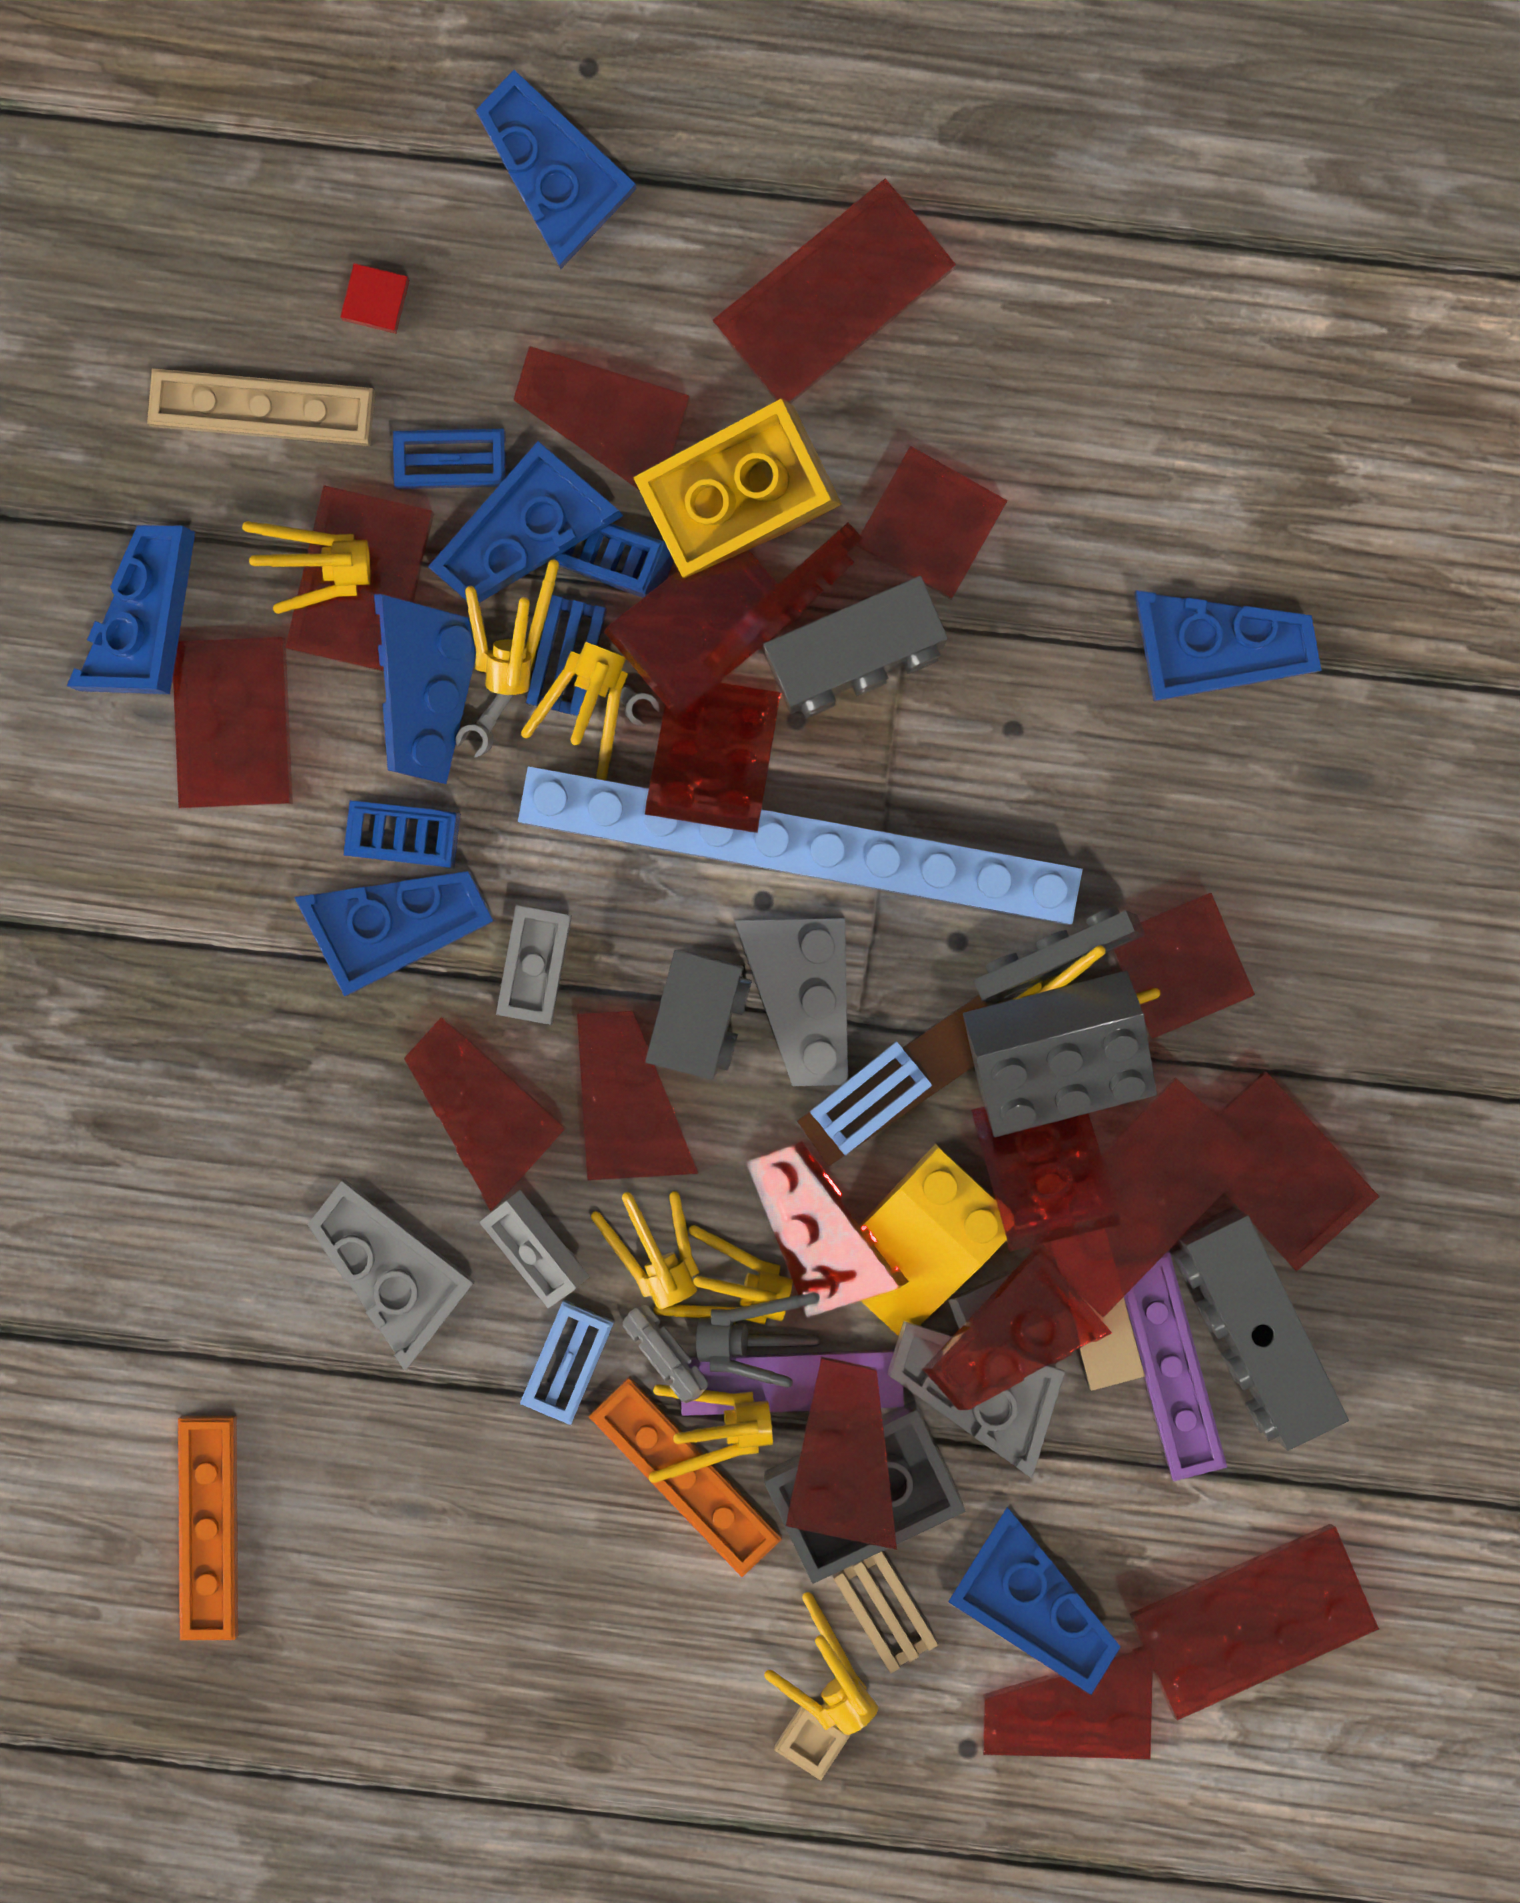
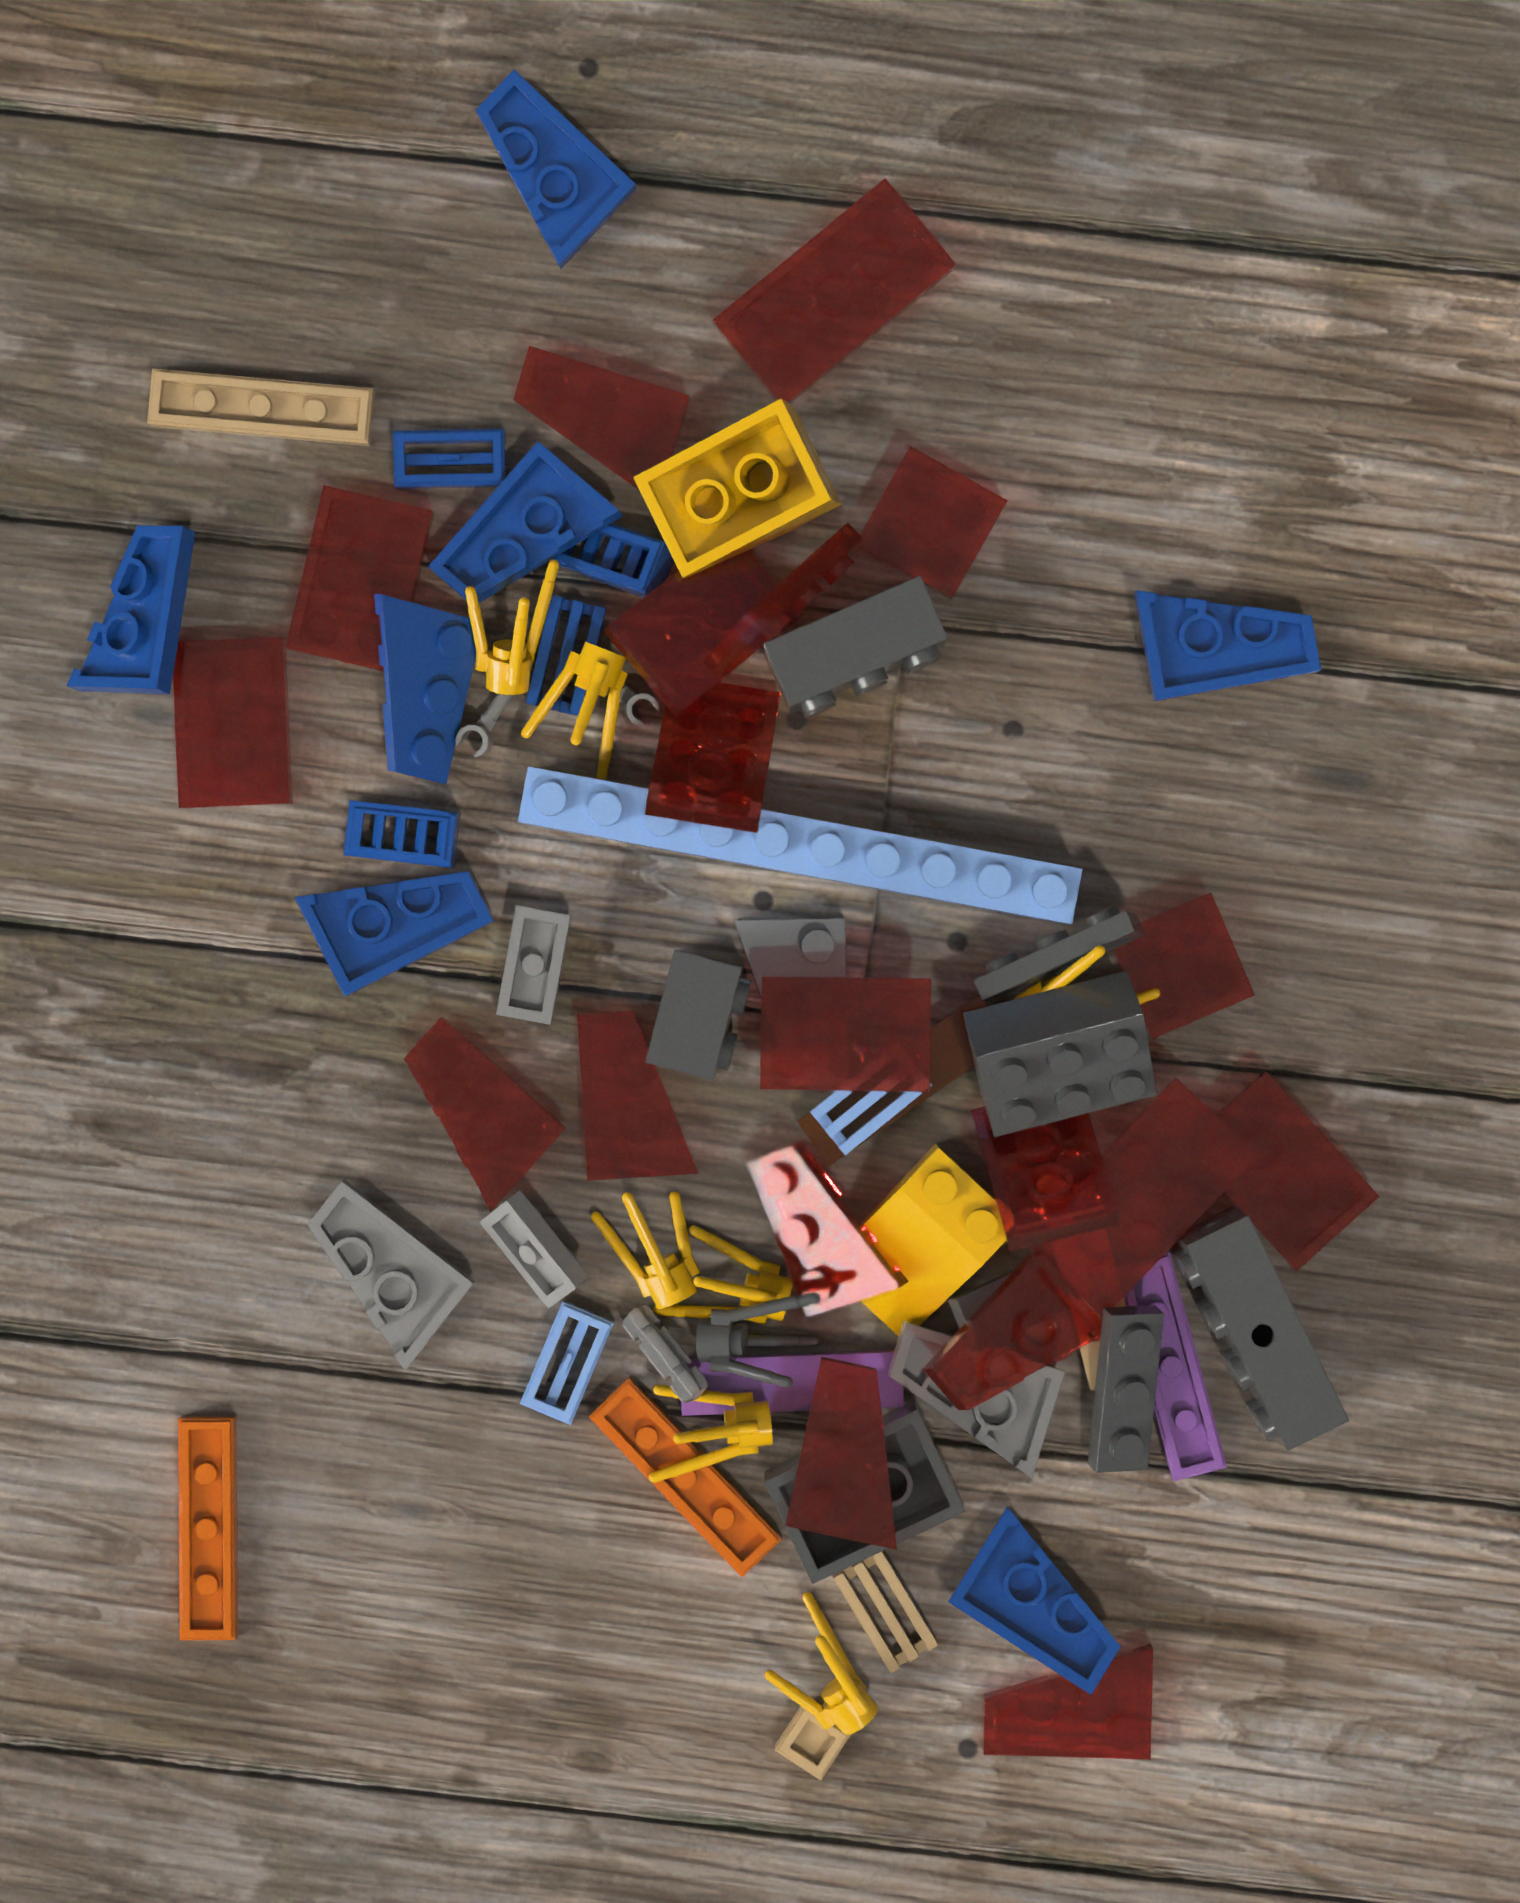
yellow plant [242,521,370,614] -> none
red tile [340,263,410,334] -> none
clear red plate [1130,1524,1379,1721] -> none
none -> clear red plate [760,977,932,1093]
none -> dark grey plate [1088,1305,1164,1473]

